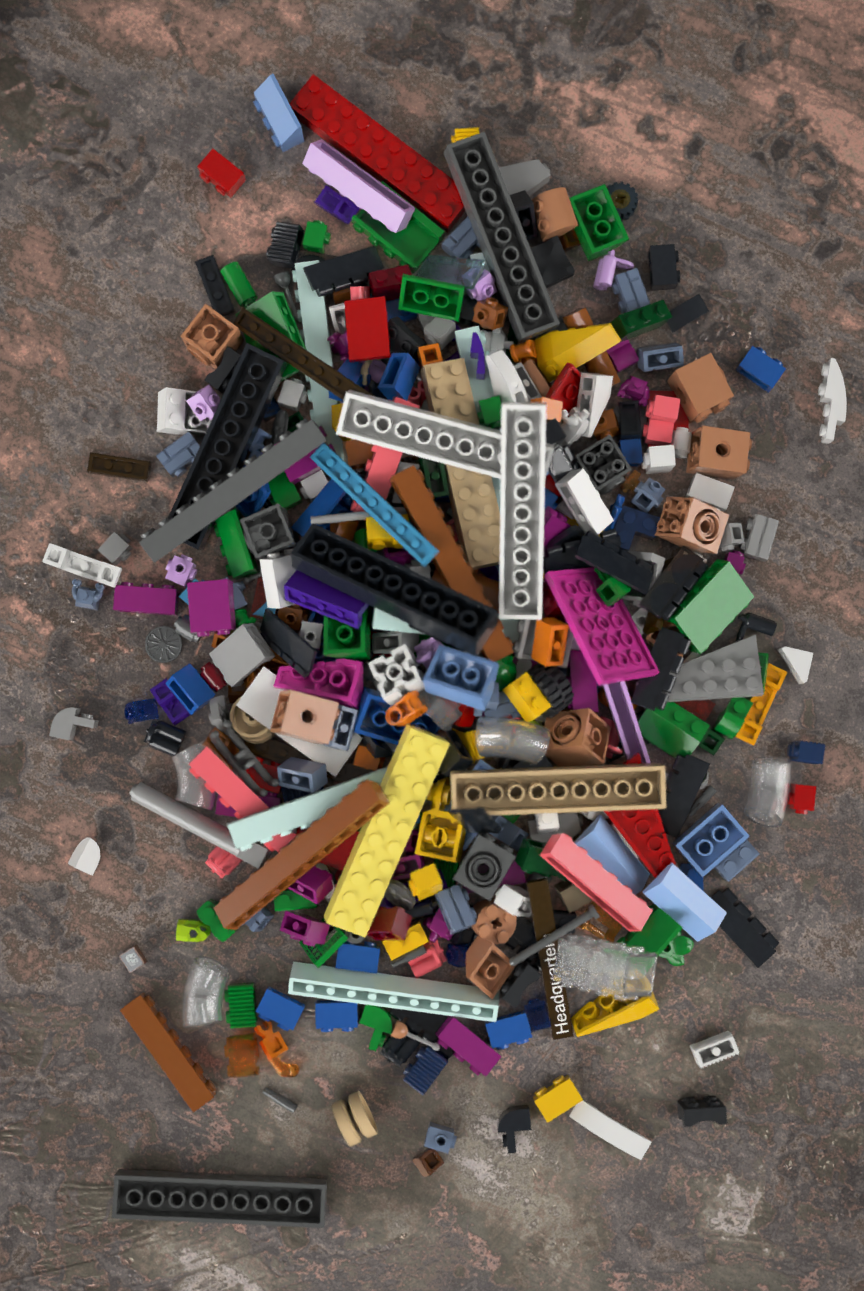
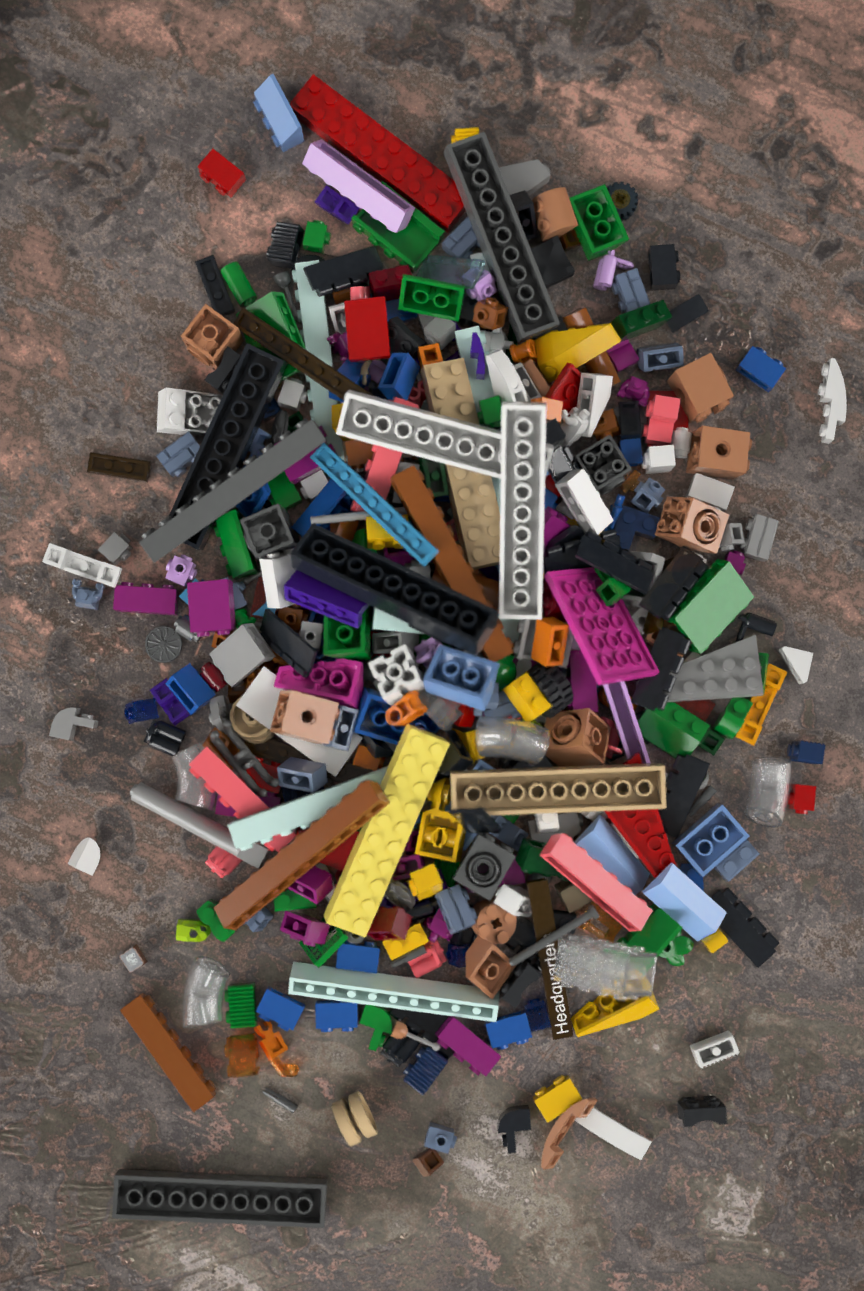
lavender brick [186,384,221,421] -> none
none -> nougat slope [541,1098,598,1170]
none -> yellow brick [701,928,728,953]

